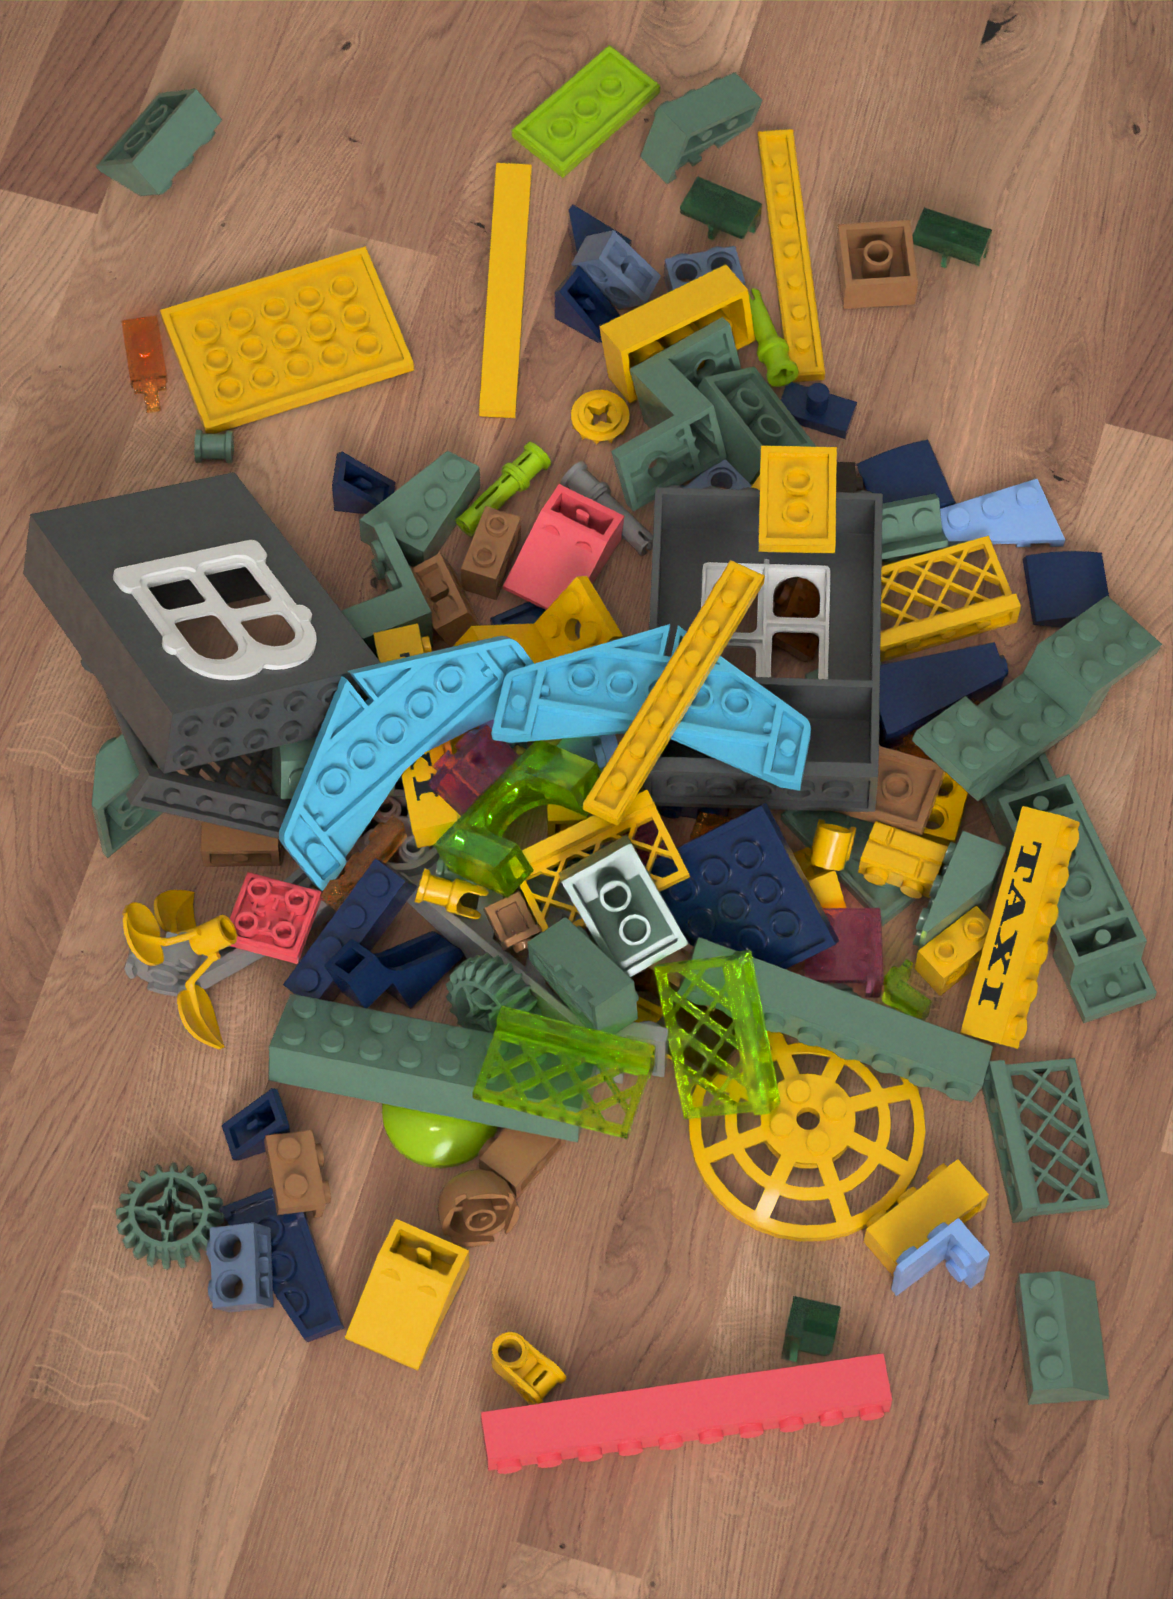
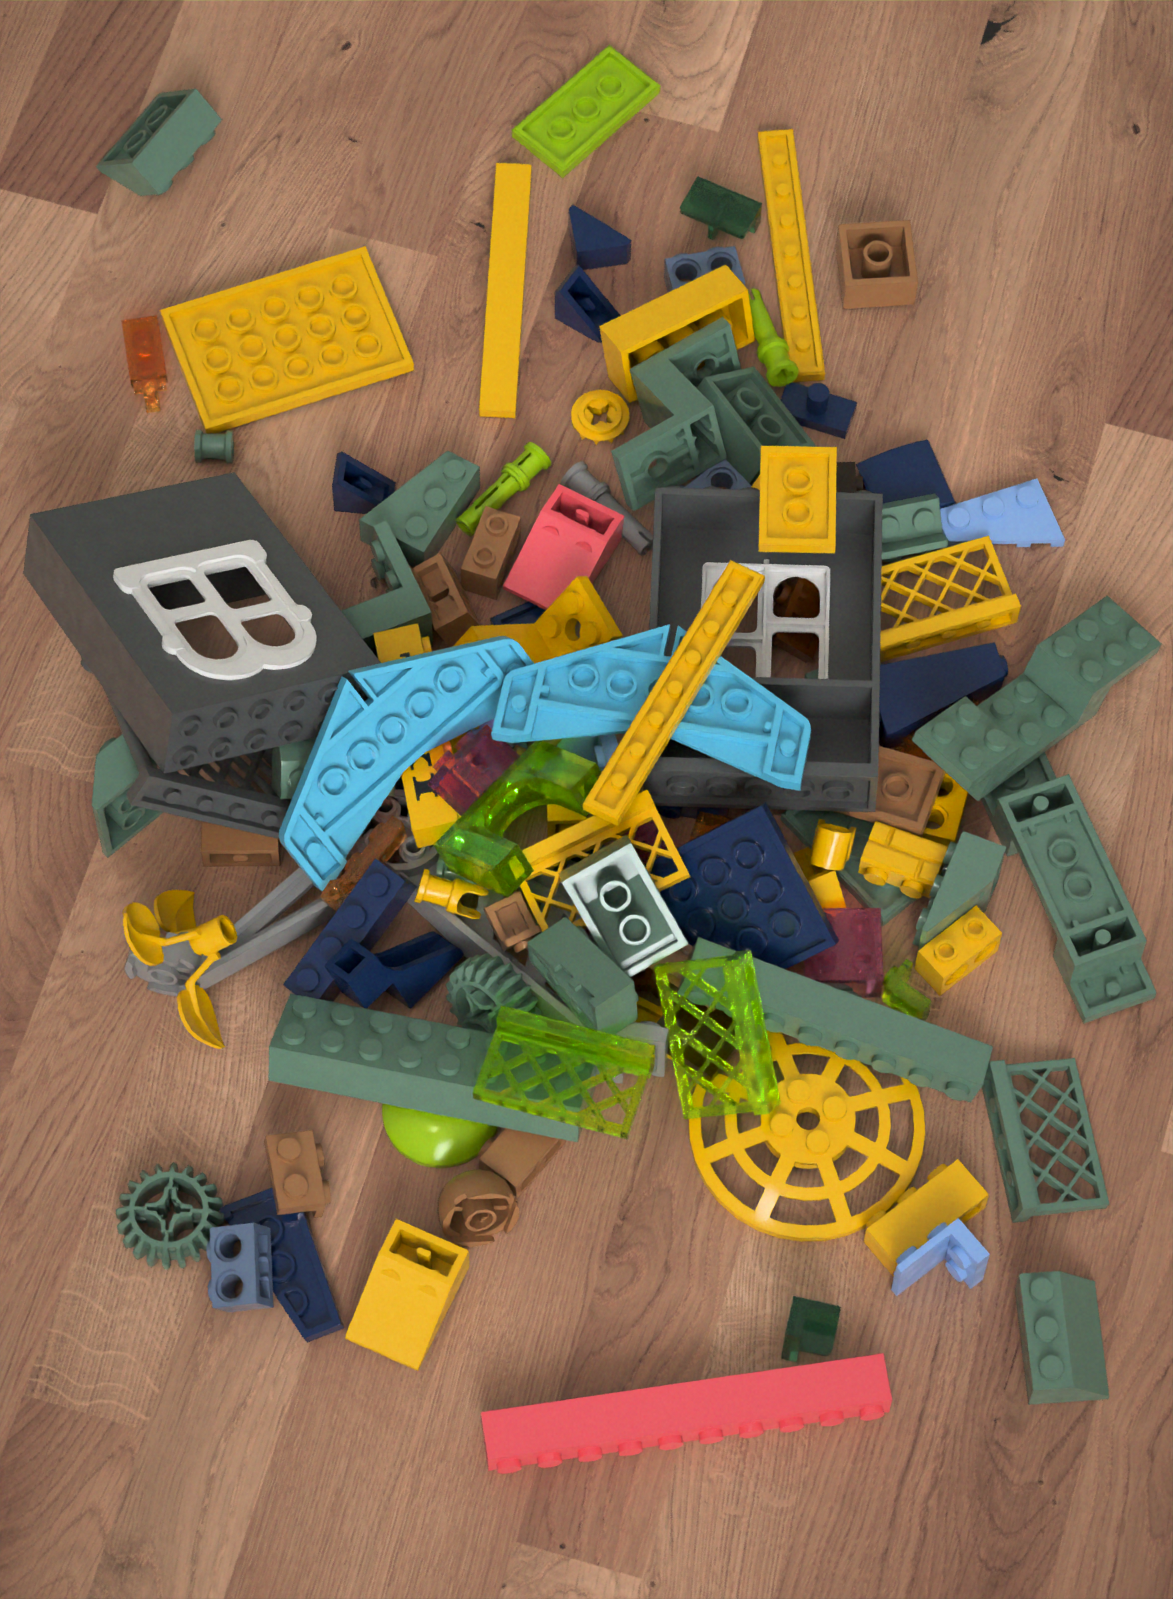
dark blue slope [221,1088,290,1161] -> none
coral tile [230,872,322,964] -> none
yellow piece [491,1332,567,1405] -> none
sand blue brick [571,230,661,309] -> none
sand green wedge [640,72,763,185] -> none
clear green panel [912,207,992,268] -> none
yellow brick [960,806,1080,1049] -> none
dark blue slope [1023,551,1109,628] -> none

